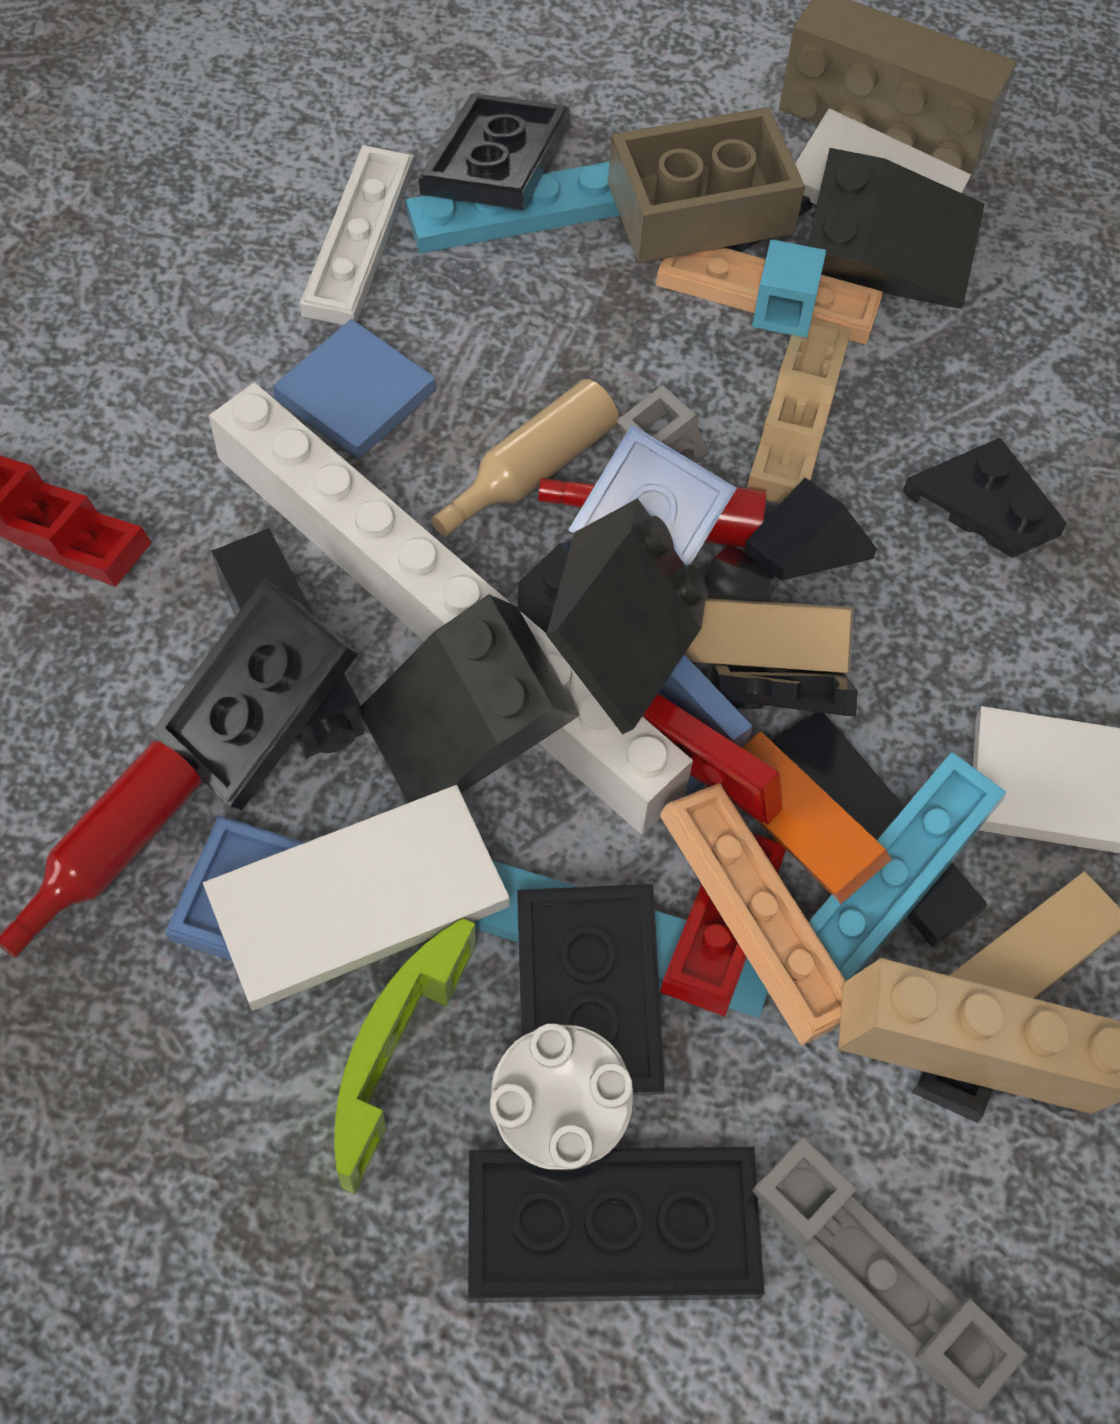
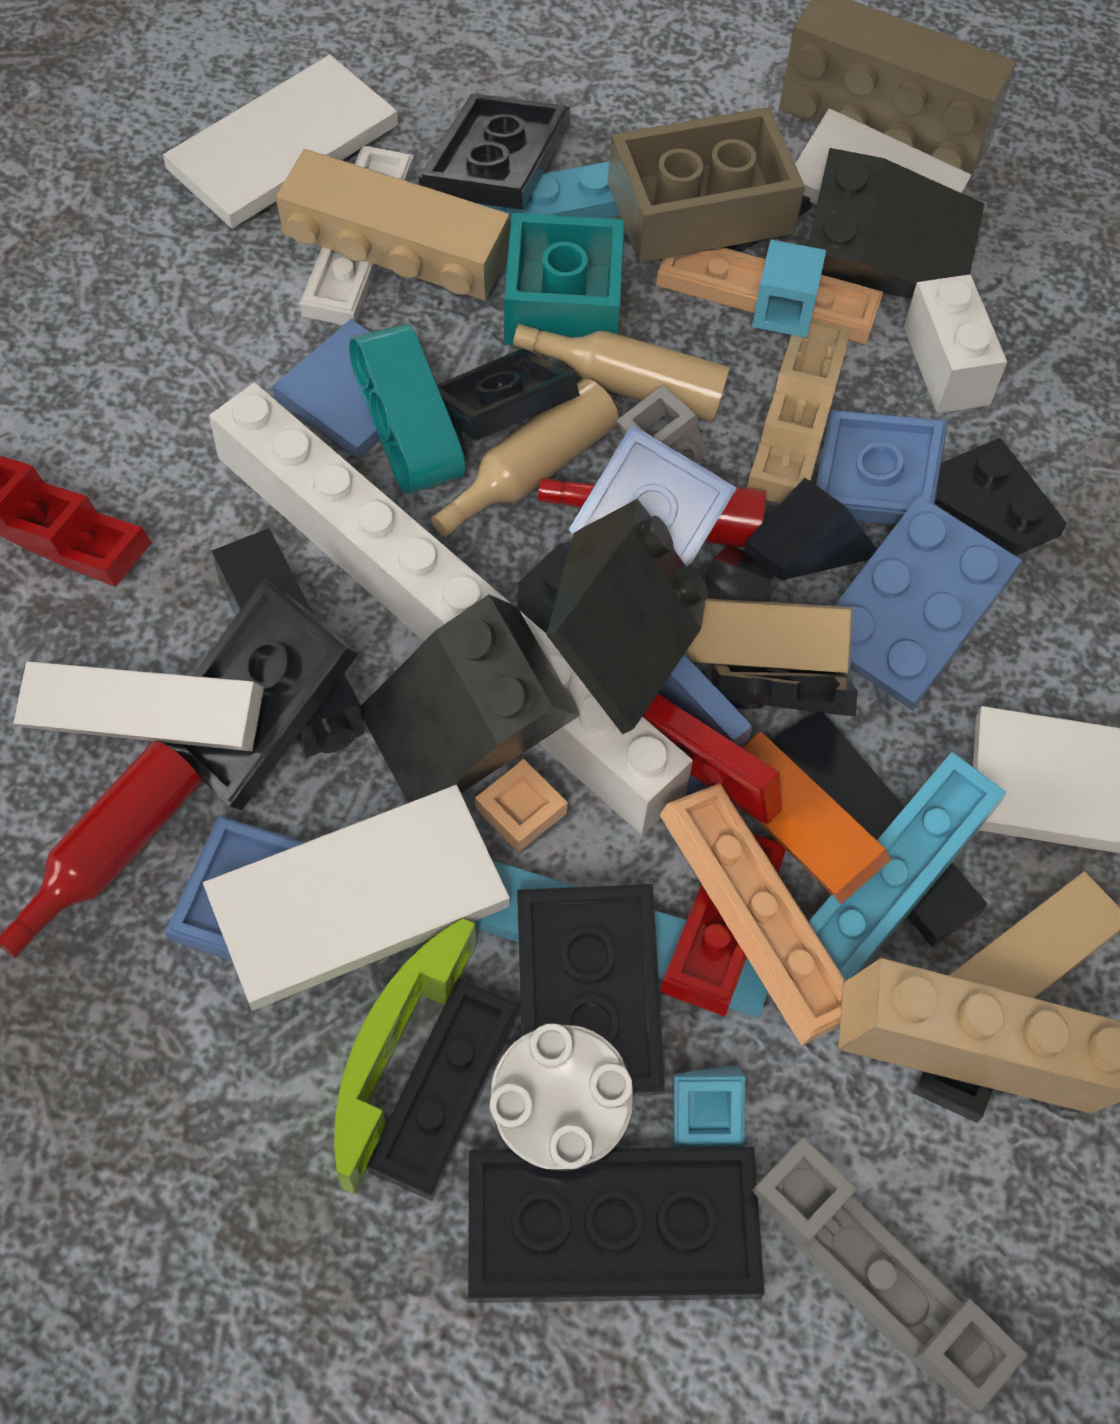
none -> white tile [13,661,264,751]
none -> white tile [163,55,398,229]
none -> tan brick [276,148,510,300]
none -> teal beam [349,324,465,494]
none -> black tile [366,978,520,1201]
none -> black tile [437,349,580,441]
none -> light nougat plate [475,759,568,853]
none -> teal brick [504,213,624,345]
none -> tan piece [513,324,730,423]
none -> medium azure slope [673,1065,745,1147]
none -> medium blue tile [816,410,947,525]
none -> medium blue plate [834,495,1022,711]
none -> white brick [903,274,1007,414]

